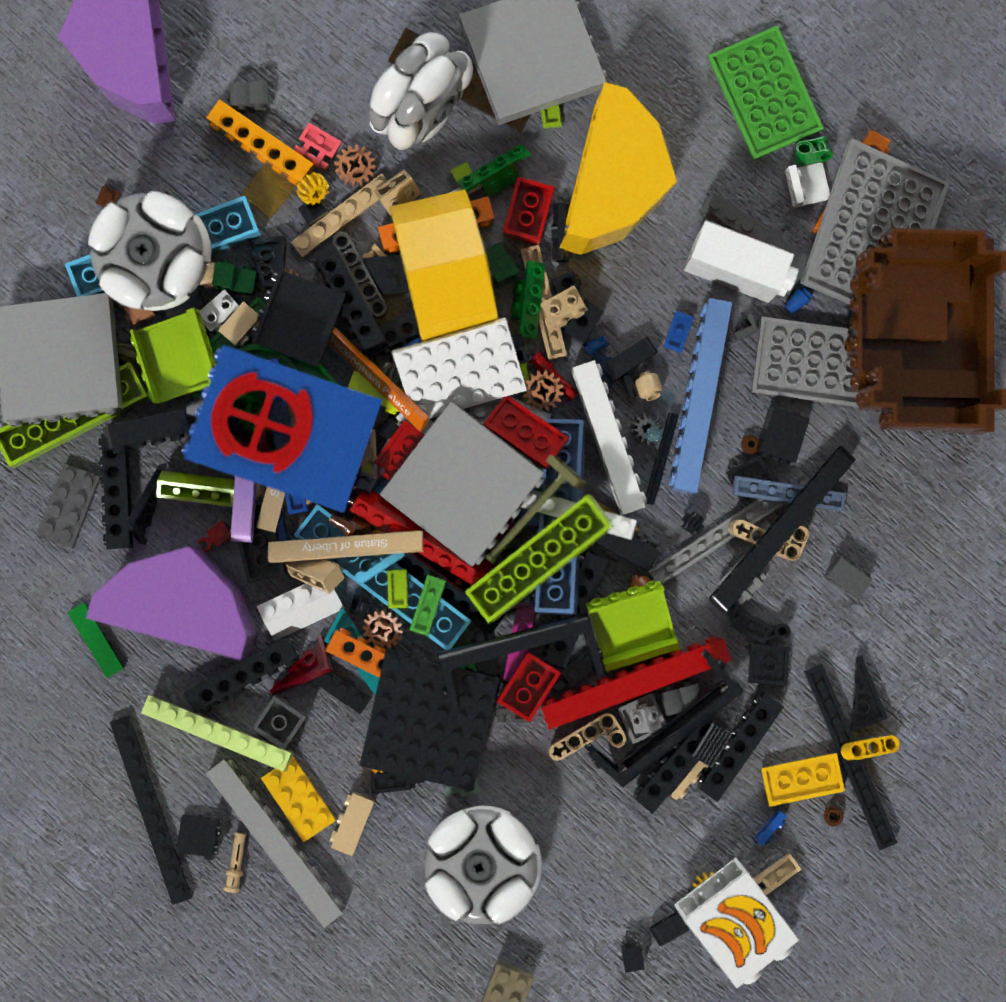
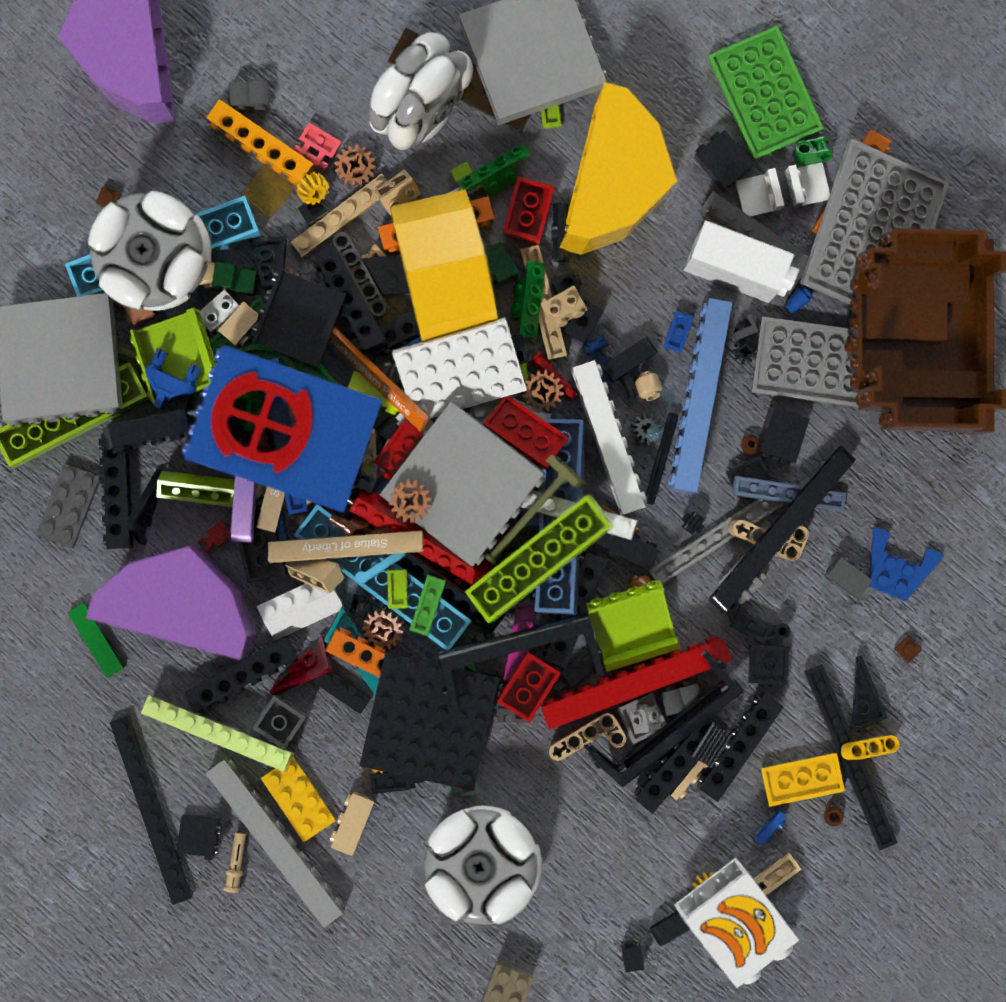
none -> blue connector [145,348,202,409]
none -> nougat gear [389,480,432,523]
none -> black brick [694,130,754,193]
none -> black gear [732,340,757,365]
none -> white bracket [735,168,784,217]
none -> blue wing [869,526,944,601]
none -> reddish brown plate [894,636,922,663]

